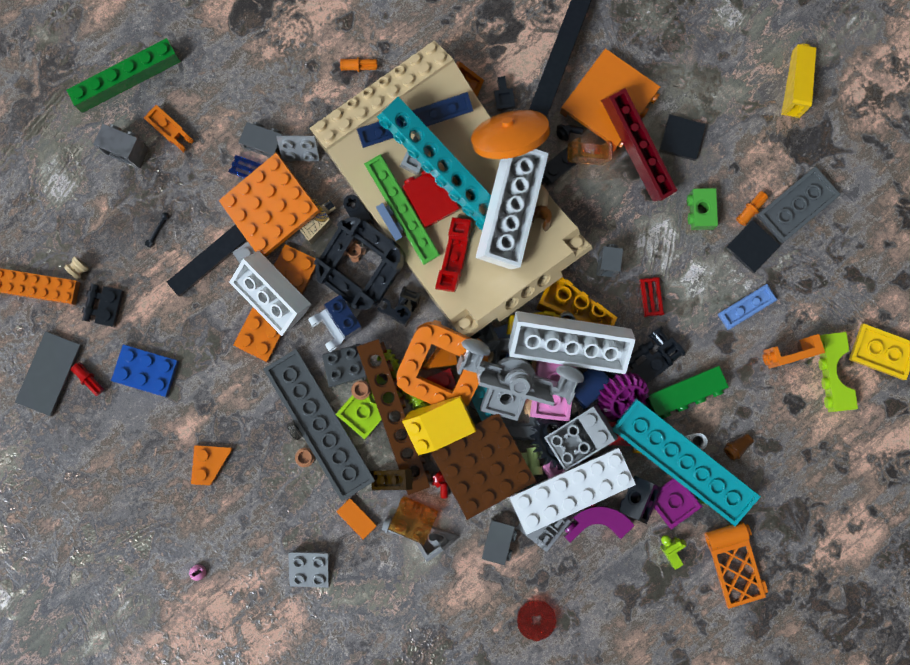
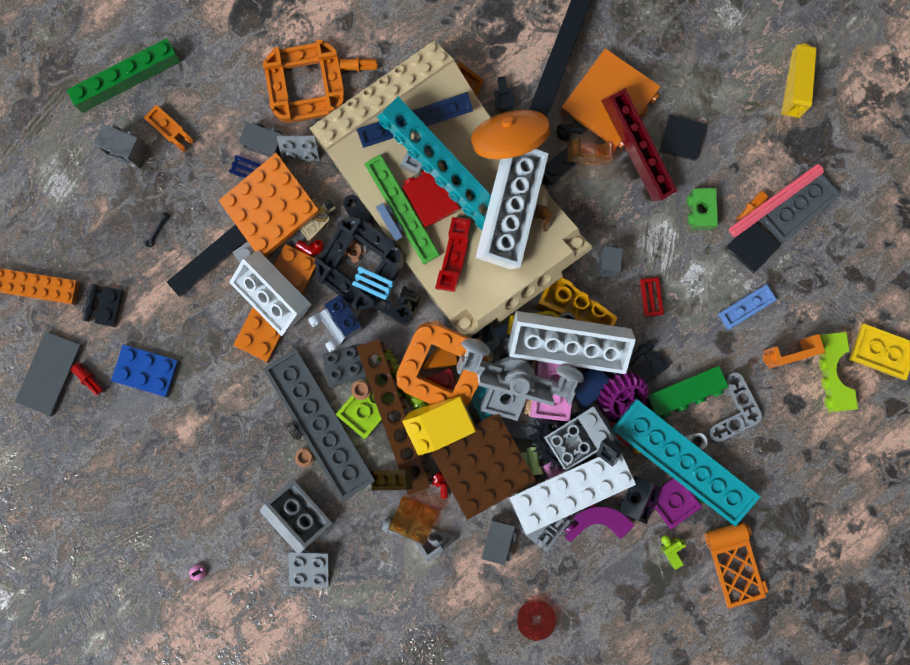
tan wheel [64,256,89,280] -> none
orange wing [191,445,233,485] -> none
orange tile [336,498,377,539] -> none
black connector [648,326,686,366] -> none
reddish brown cone [724,433,754,461] -> none
none -> light grey brick [260,480,333,555]
none -> orange plate [263,40,345,123]
none -> red arm [295,240,324,256]
none -> medium azure tile [352,267,395,300]
none -> black tile [597,438,622,467]
none -> light grey beam [708,373,762,442]
none -> coral axle [728,164,824,237]

